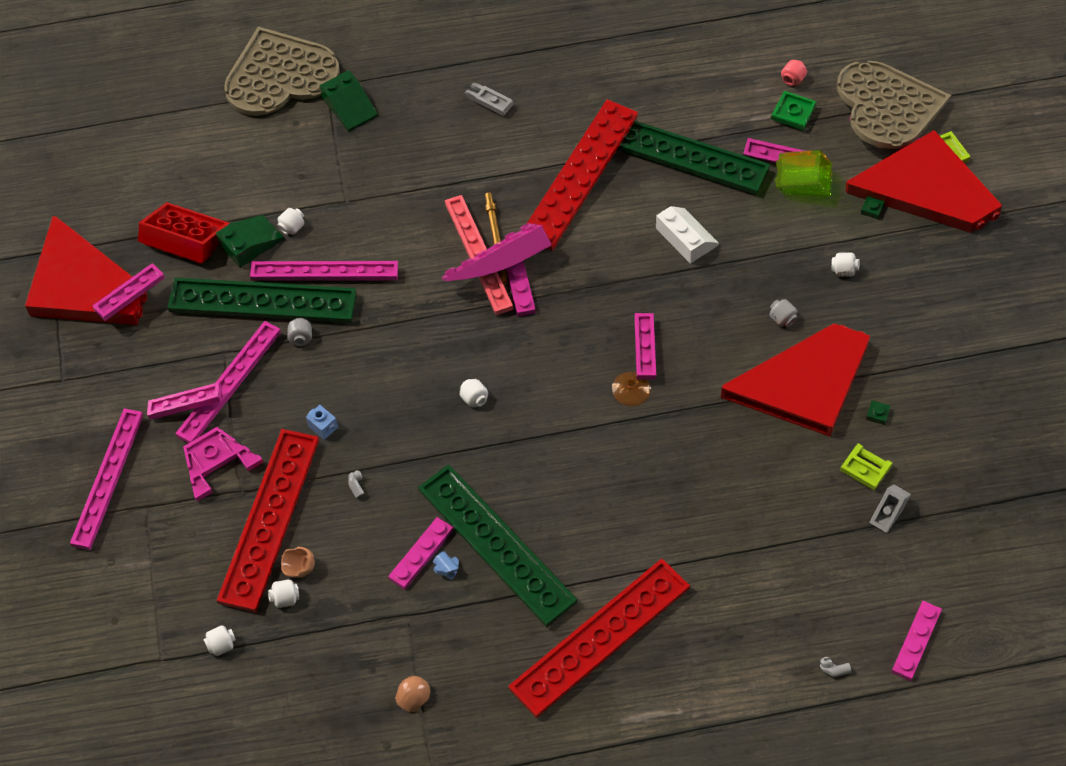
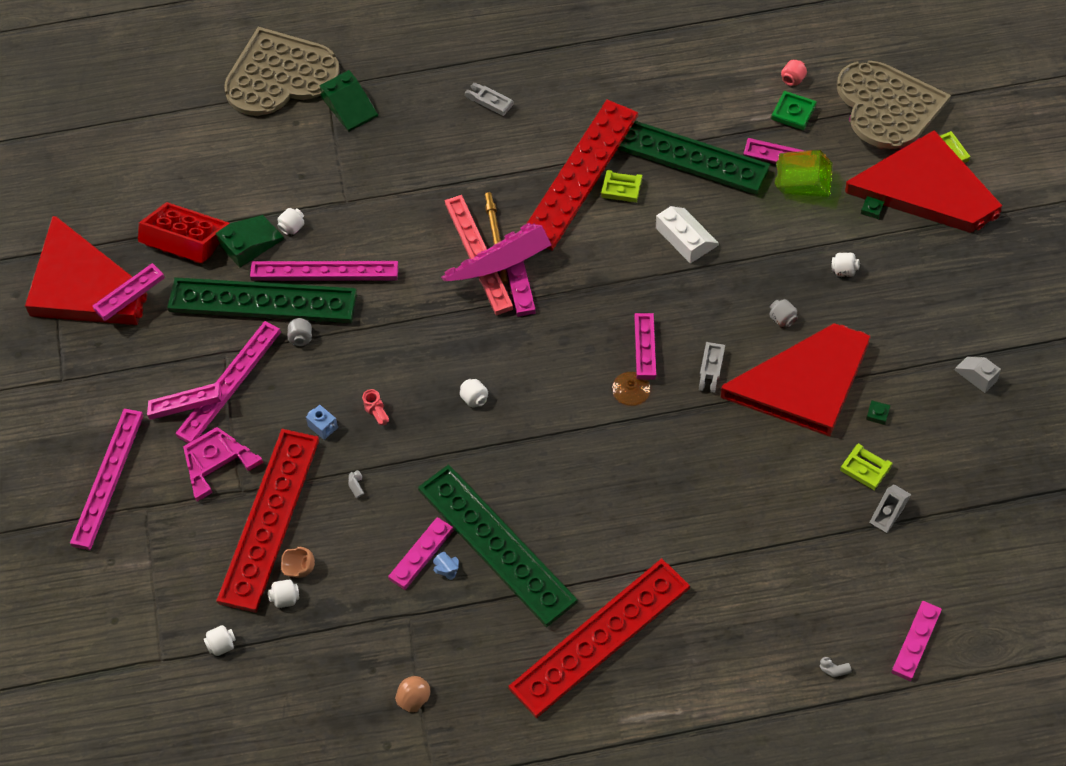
none -> coral axle [362,389,389,425]
none -> lime plate [601,170,643,203]
none -> light grey hinge [699,342,725,393]
none -> light grey slope [955,357,1001,393]

